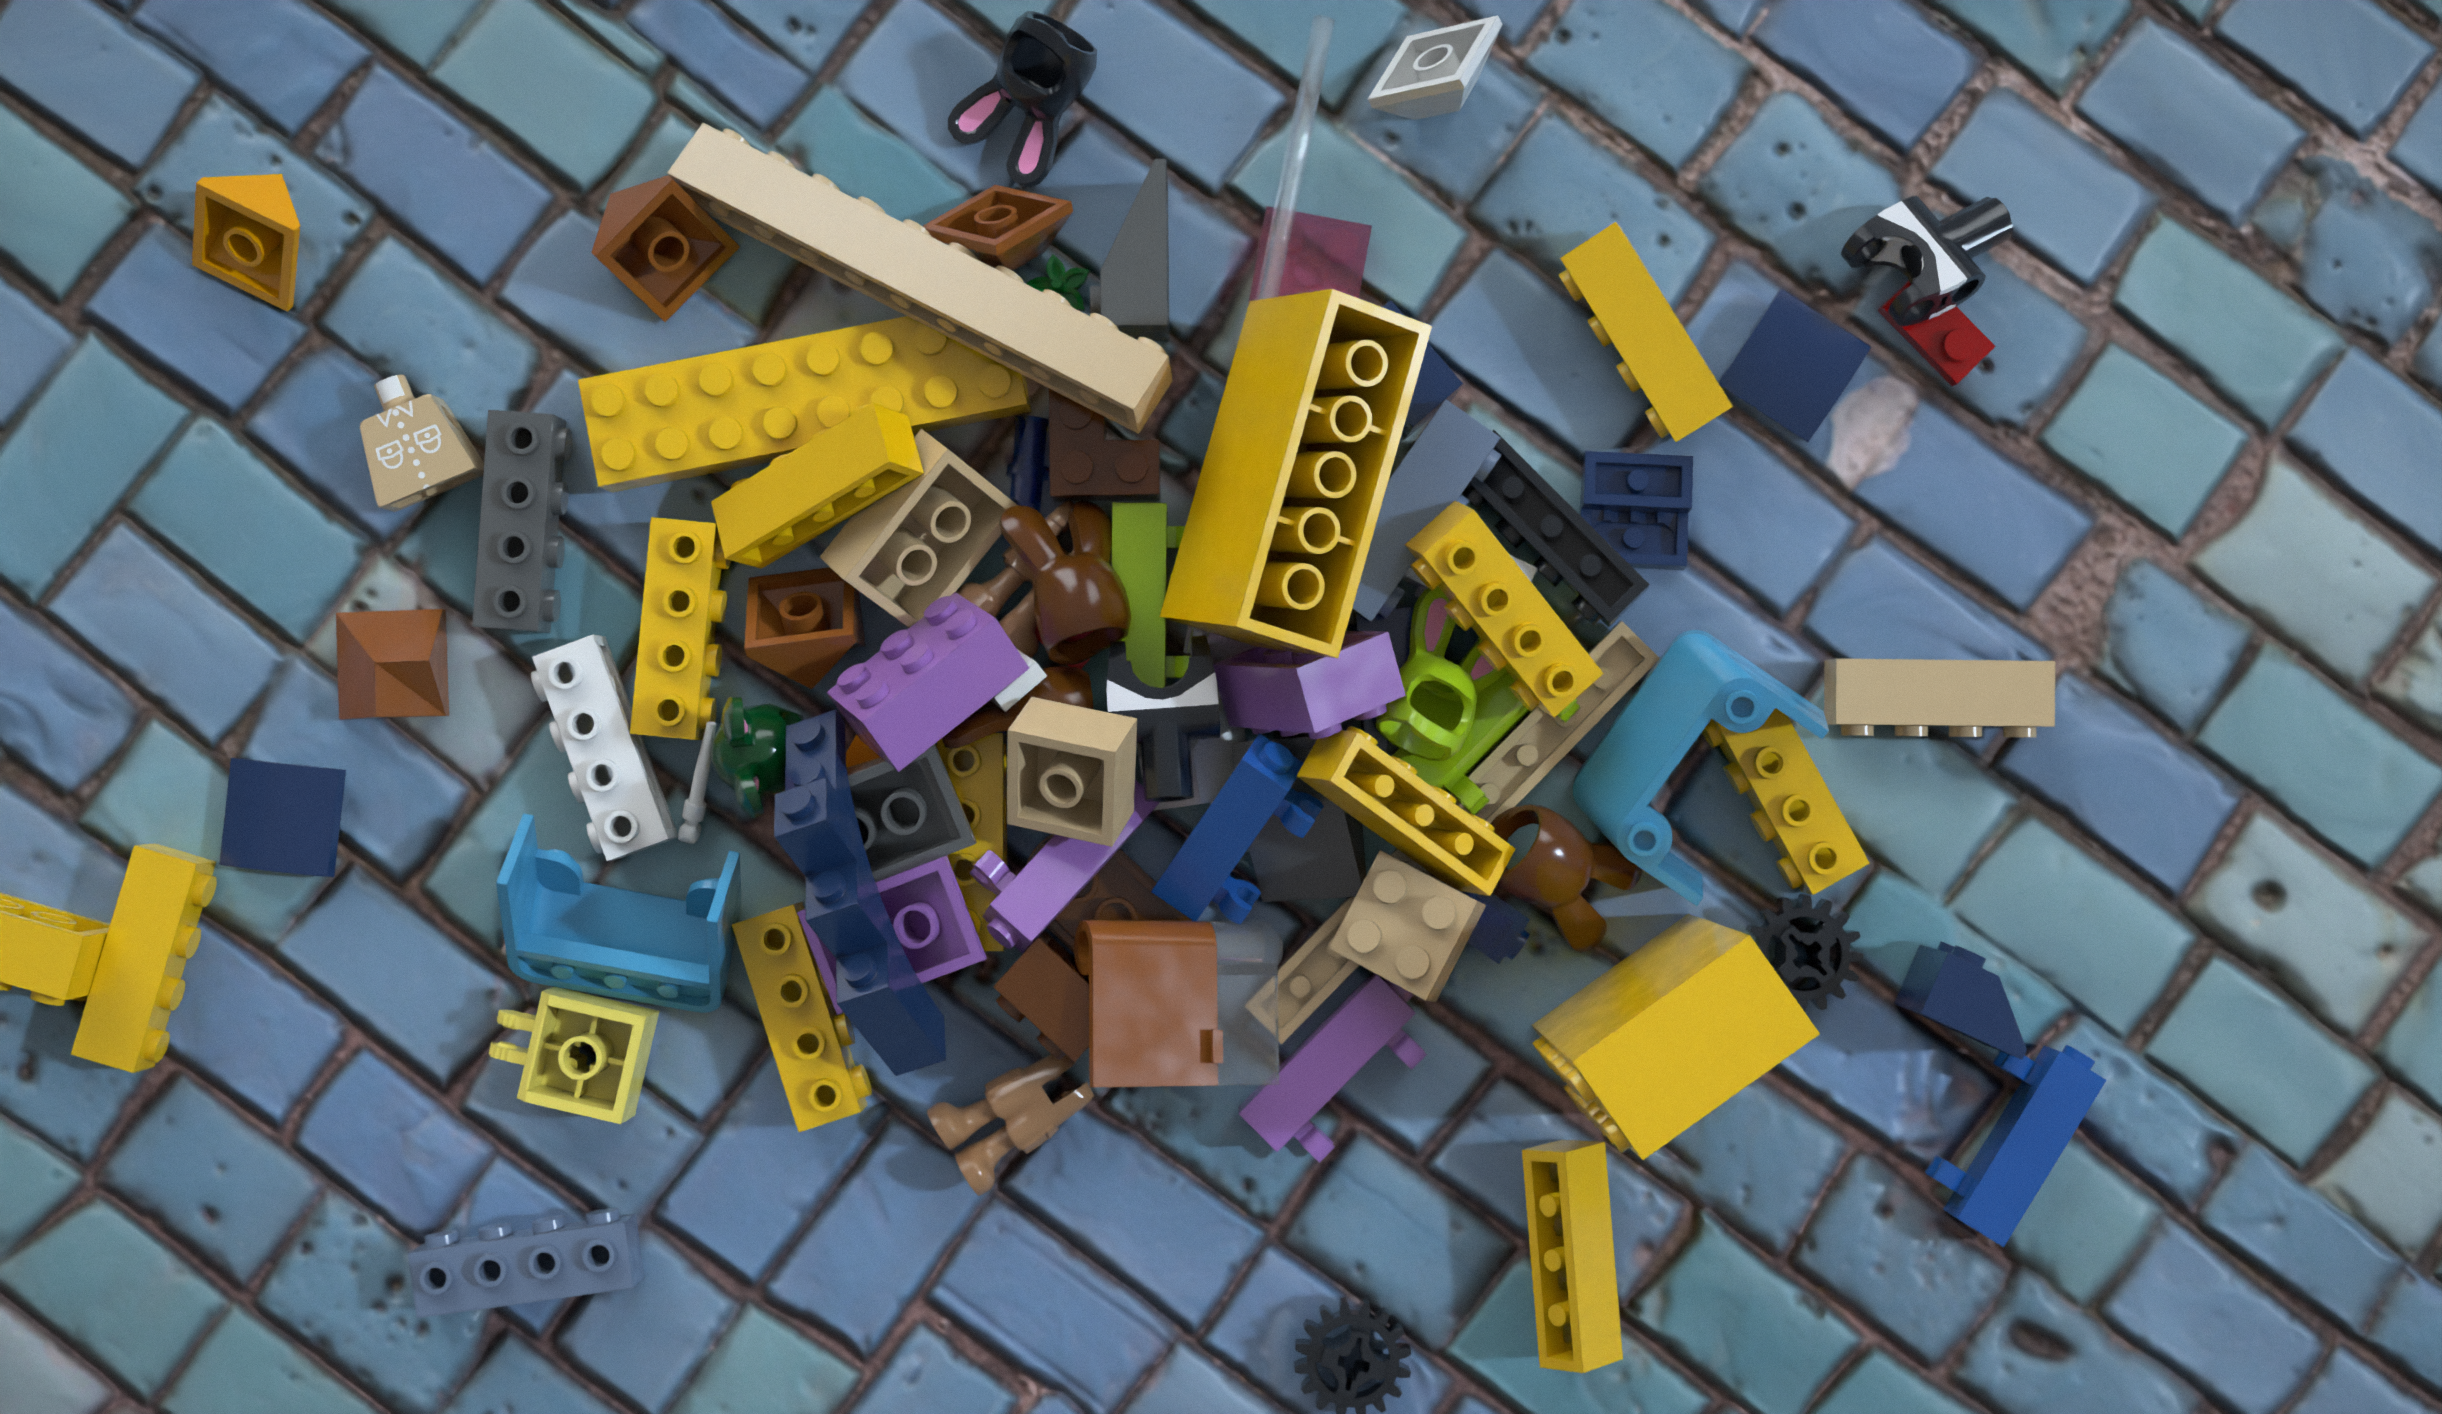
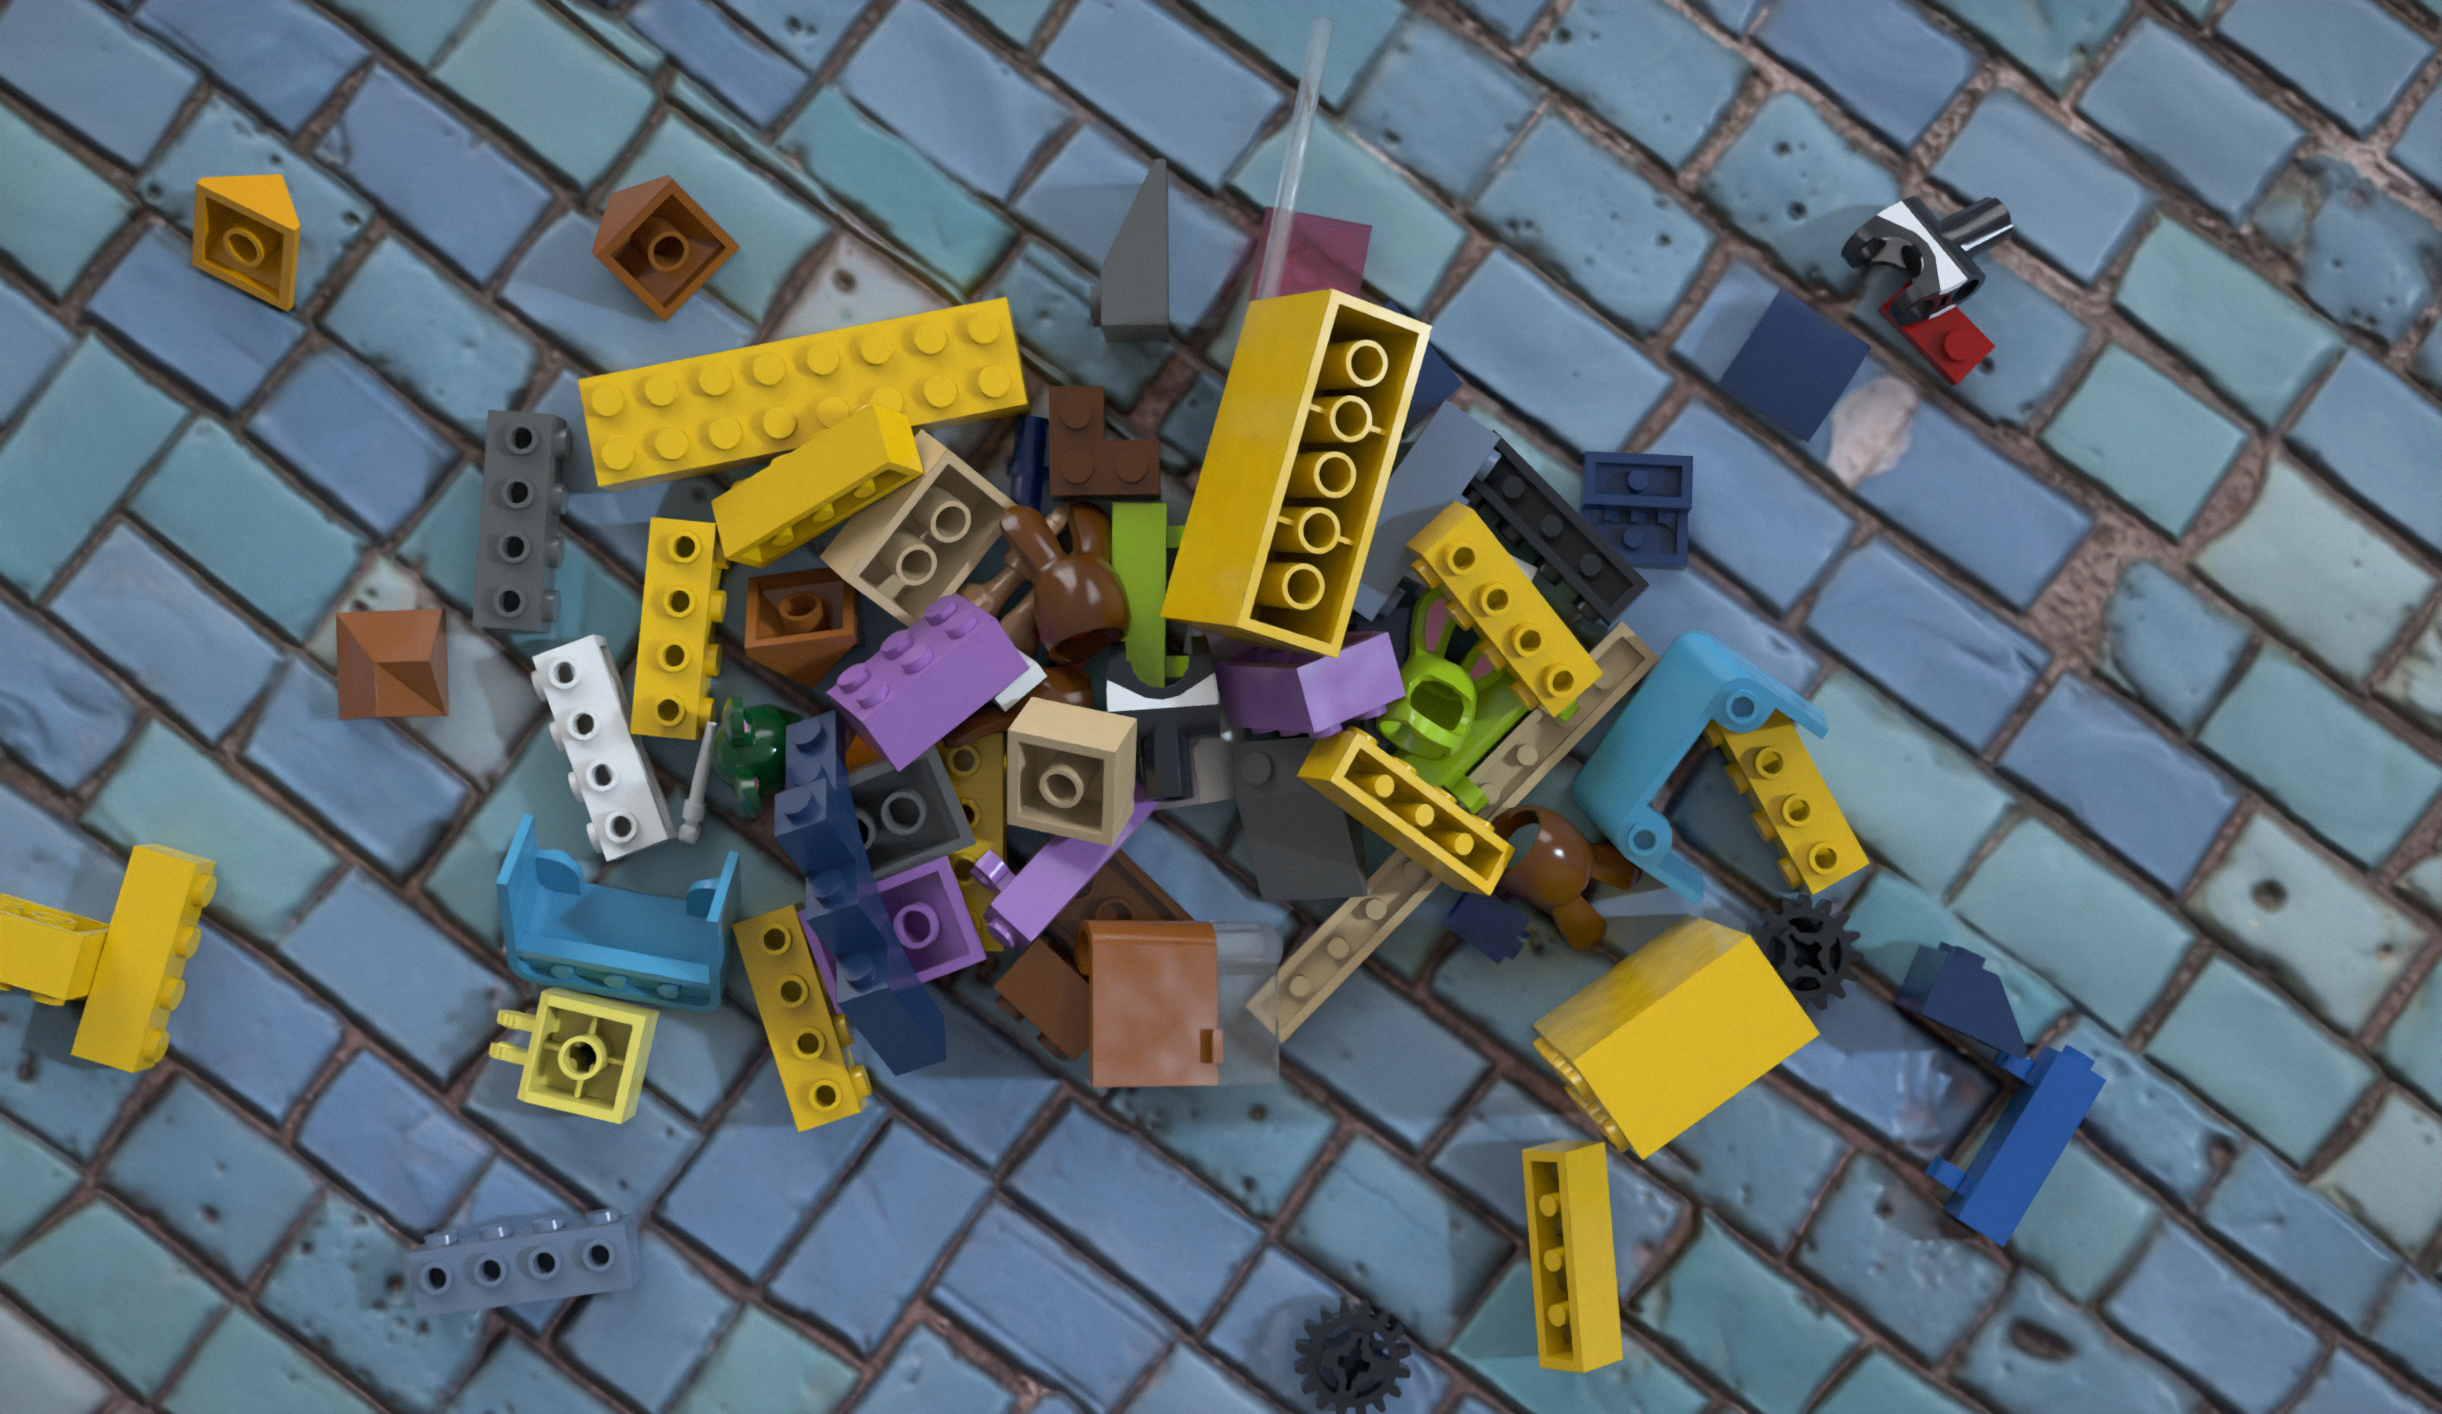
dark blue slope [219,758,346,877] -> none
tan torso [360,375,484,512] -> none
tan brick [667,123,1173,434] -> none
dark orange slope [923,185,1073,271] -> none
medium nougat piece [927,1054,1094,1196] -> none
black piece [948,11,1097,187] -> none
green plant [1026,254,1090,311] -> none
blue brick [1151,733,1324,925] -> none
medium lavender brick [1238,972,1427,1163] -> none
tan brick [1329,850,1486,1002] -> none
white slope [1368,15,1502,120] -> none
yellow brick [1559,222,1733,442] -> none
tan brick [1824,659,2055,738] -> none

